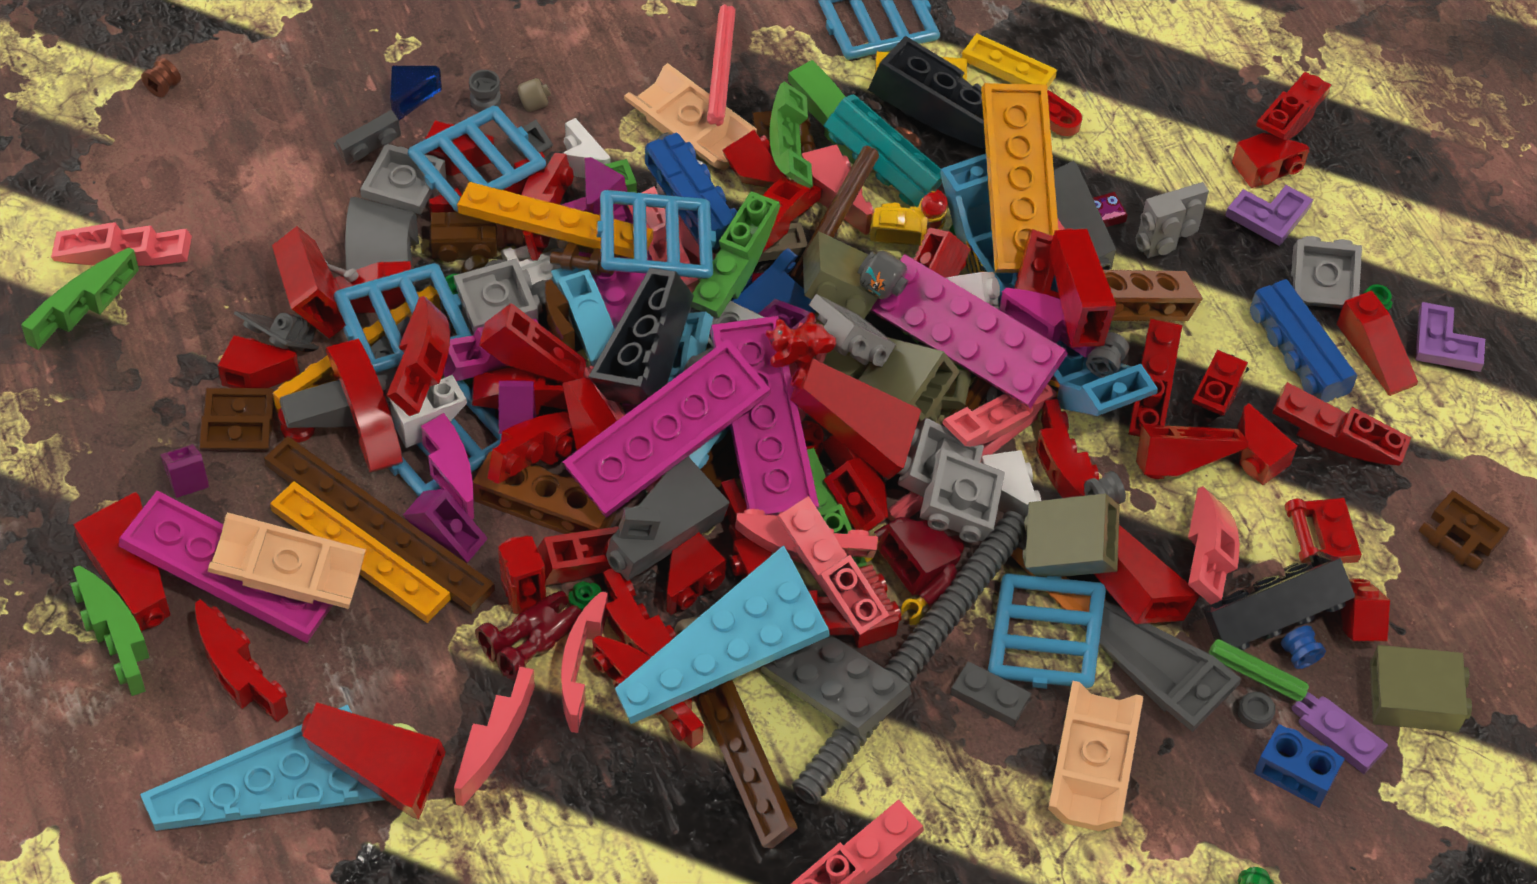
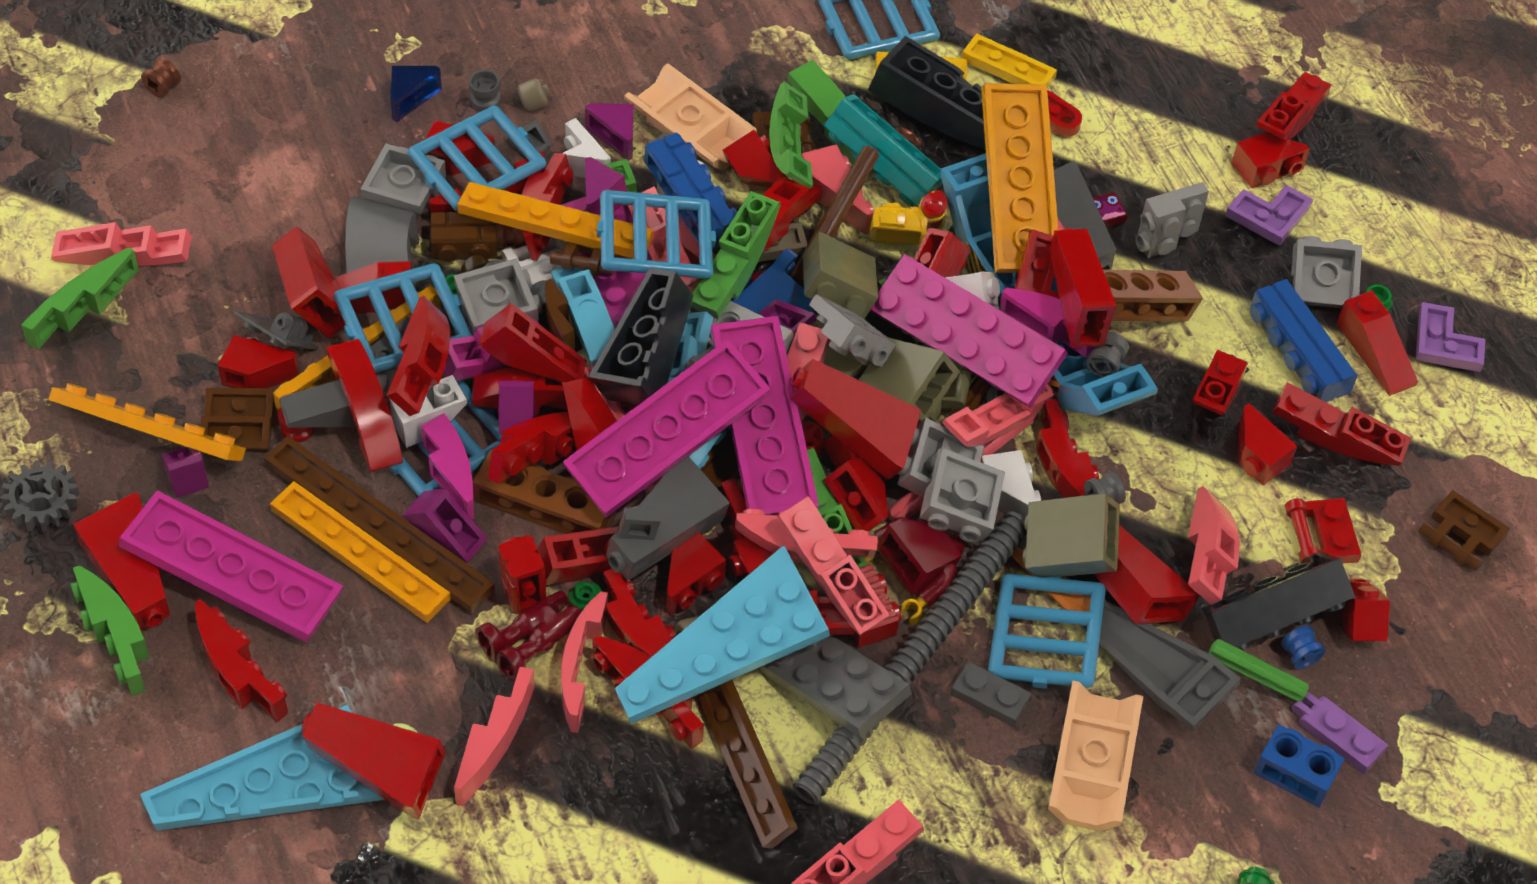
light nougat piece [208,512,366,609] -> none
light grey hinge [325,260,359,282] -> none
dark grey slope [333,110,401,165] -> none
coral axle [707,4,736,126] -> none
red animal [766,312,836,368] -> none
dark grey head [858,250,909,300] -> none
red slope [1128,319,1183,437] -> none
red slope [1136,425,1249,479] -> none
dark grey tile [1238,692,1276,729] -> none
olive brick [1370,645,1472,732] -> none
none -> dark grey gear [0,461,80,532]
none -> light orange plate [48,383,246,461]
none -> magenta slope [585,103,634,161]

